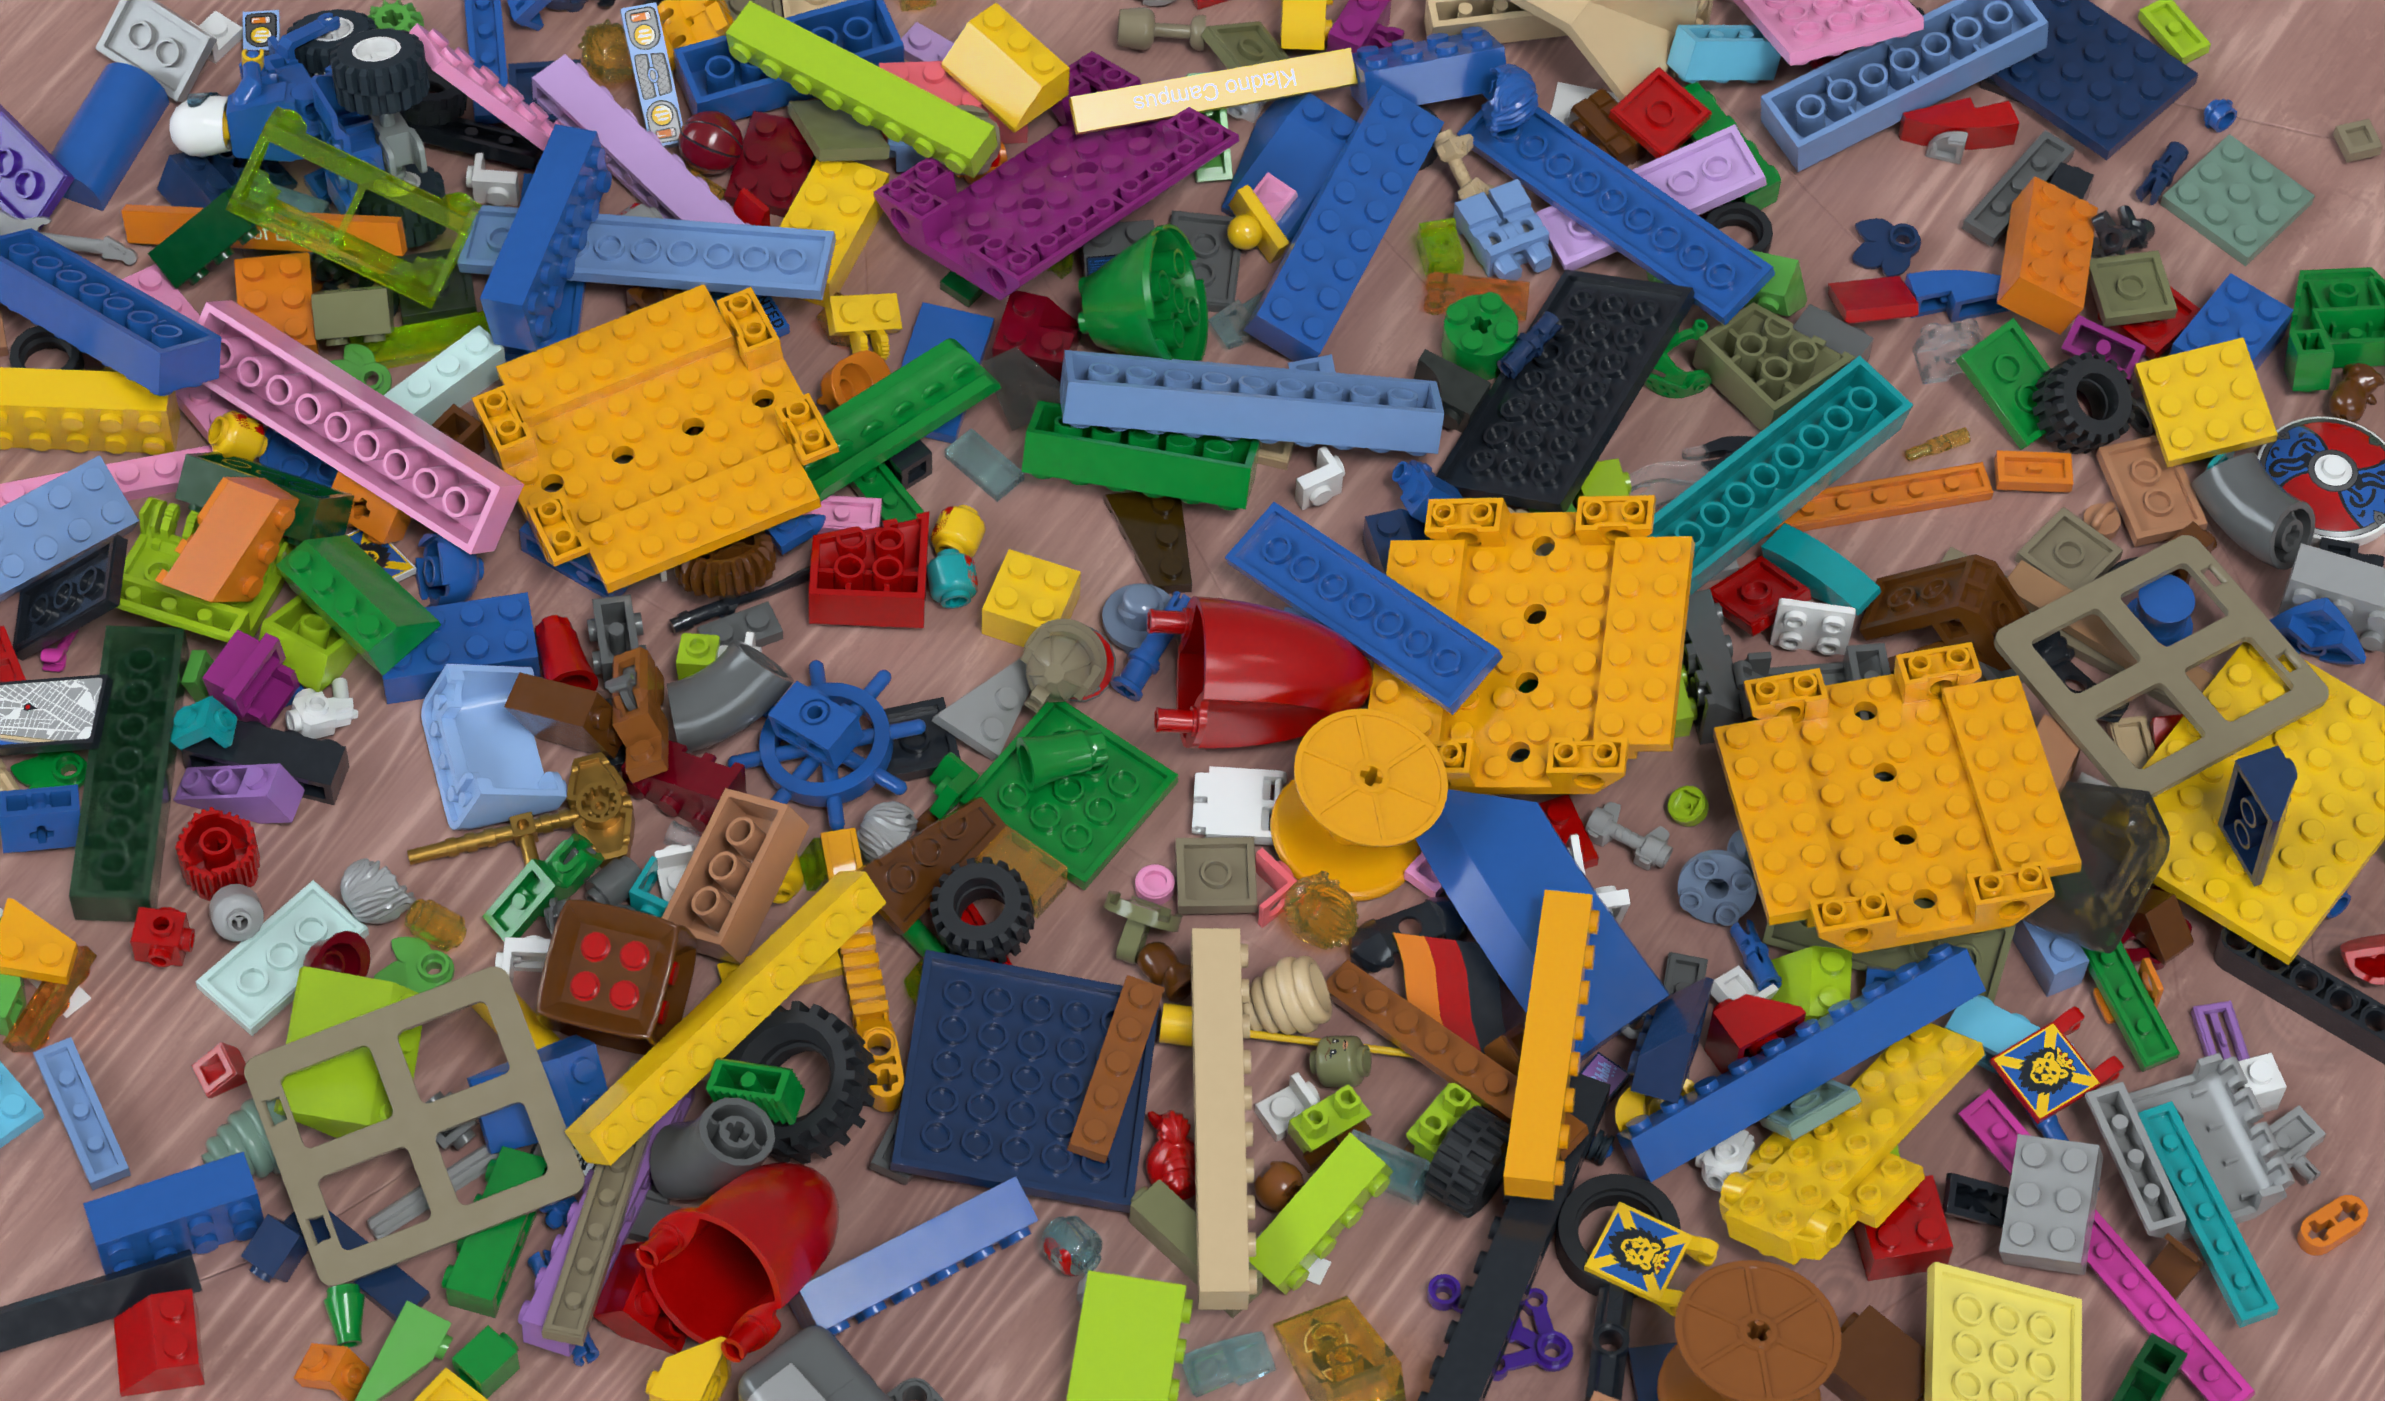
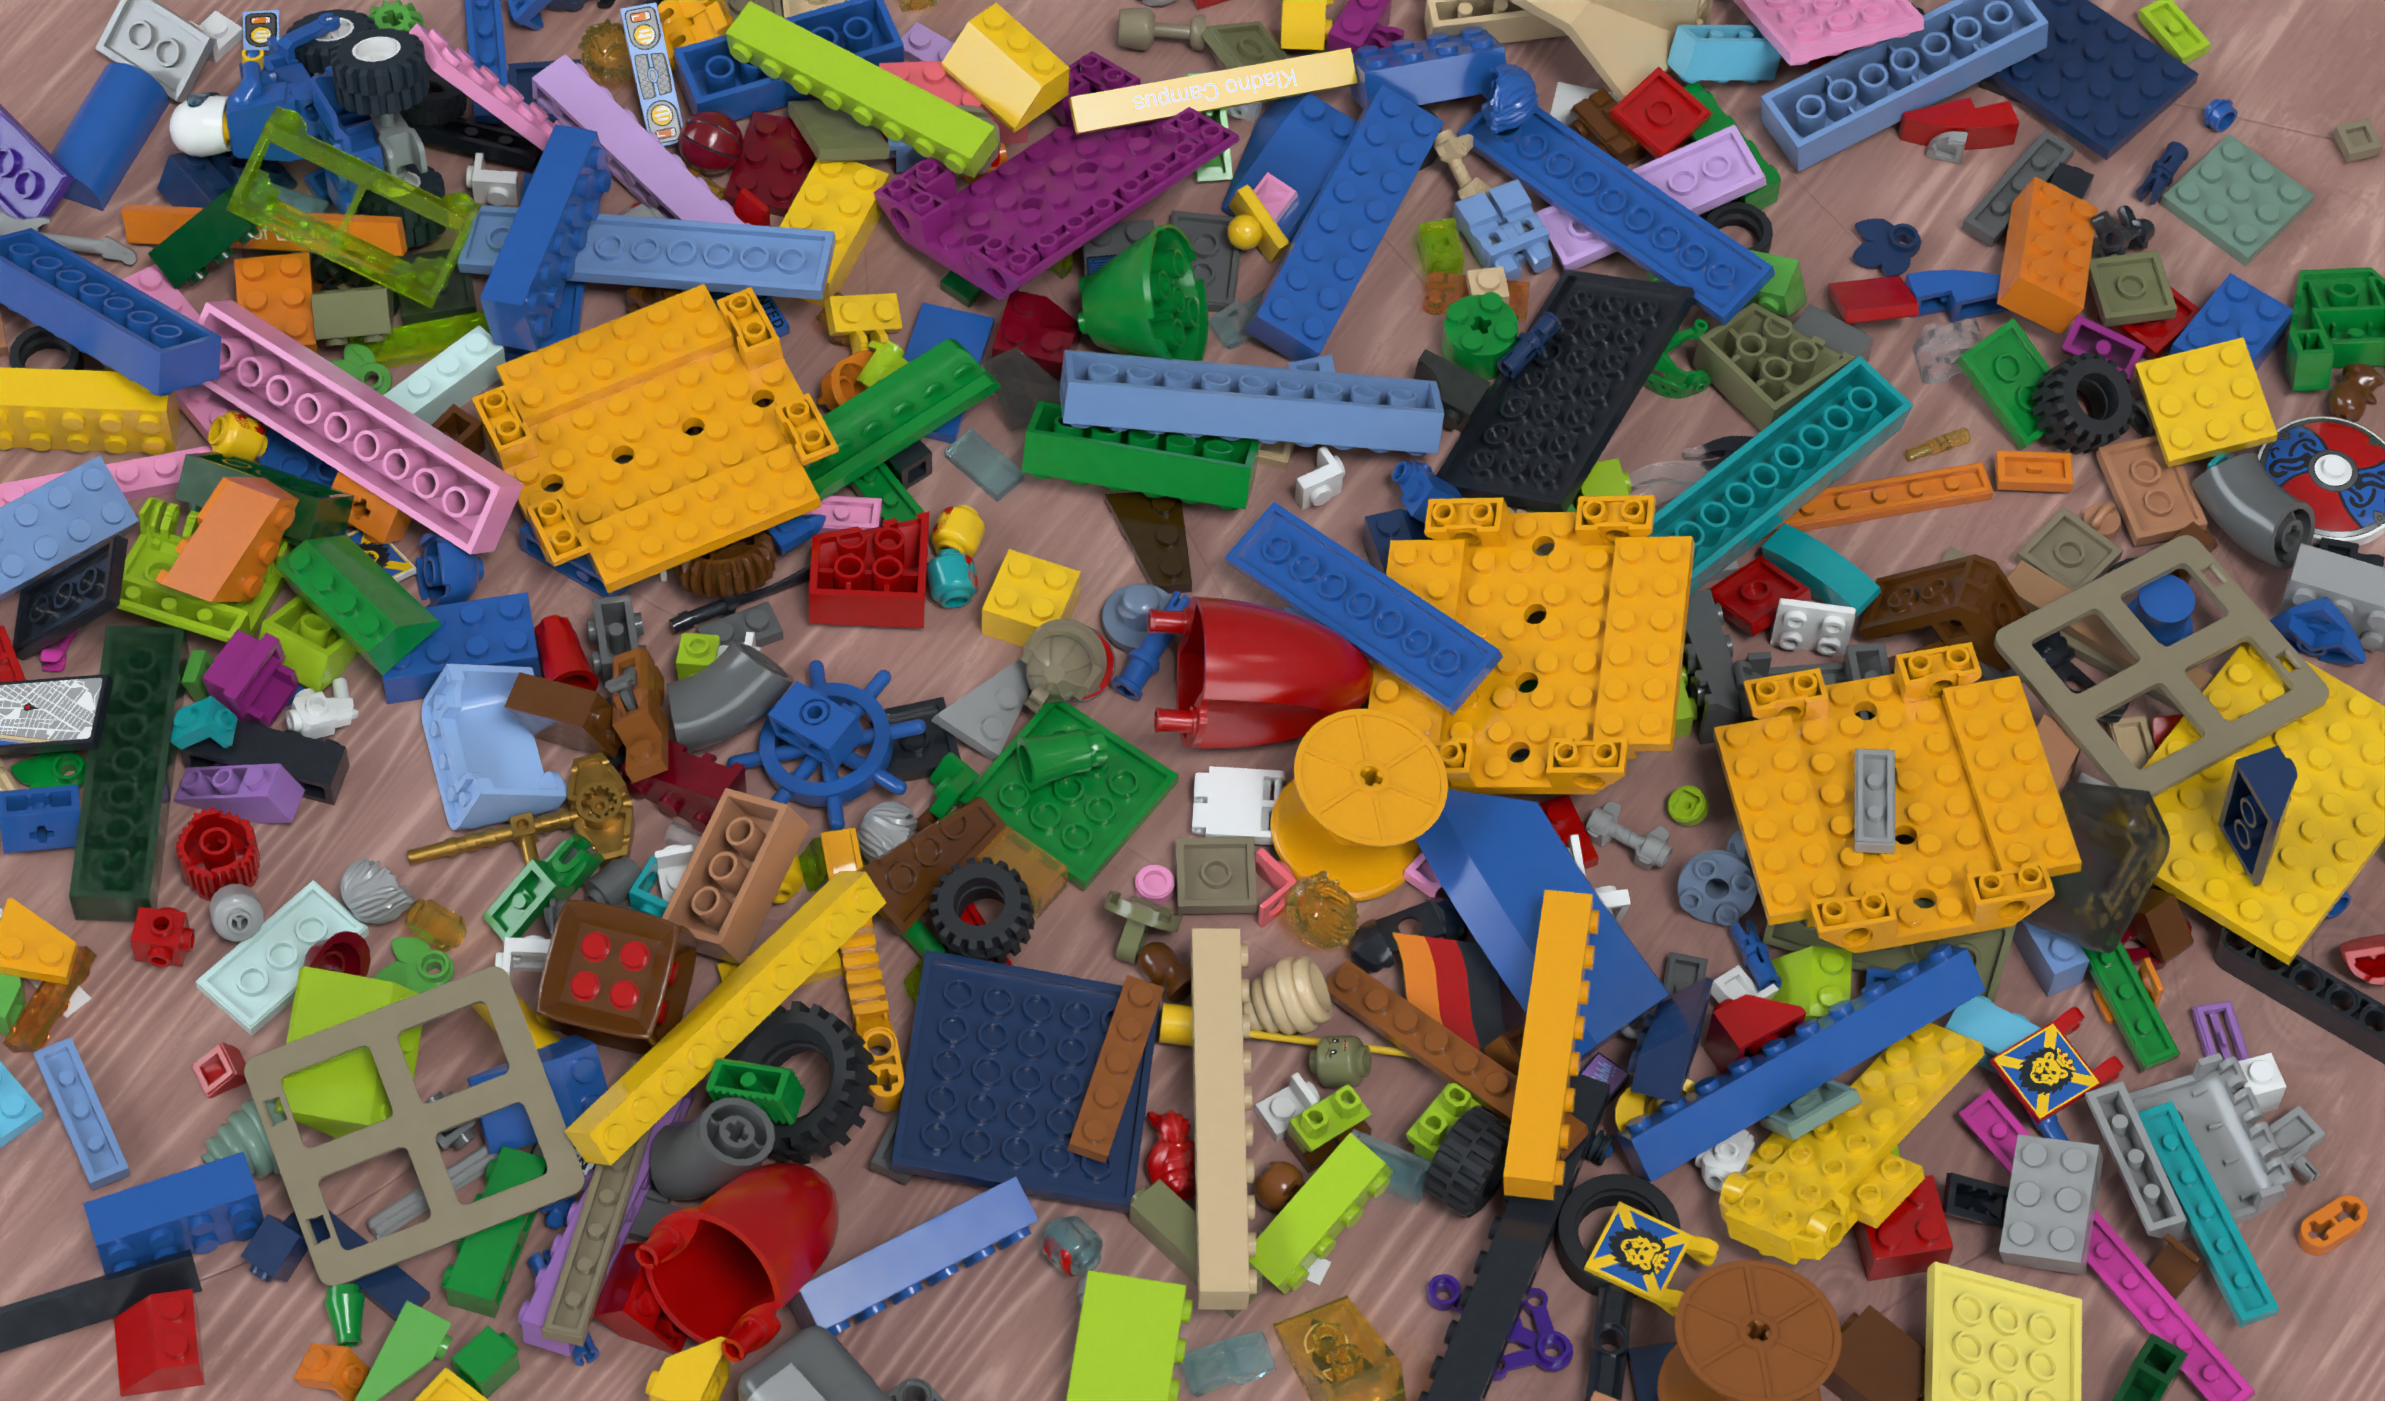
none -> lime bracket [856,340,909,389]
none -> tan plate [1466,266,1510,305]
none -> light grey tile [1854,749,1895,854]

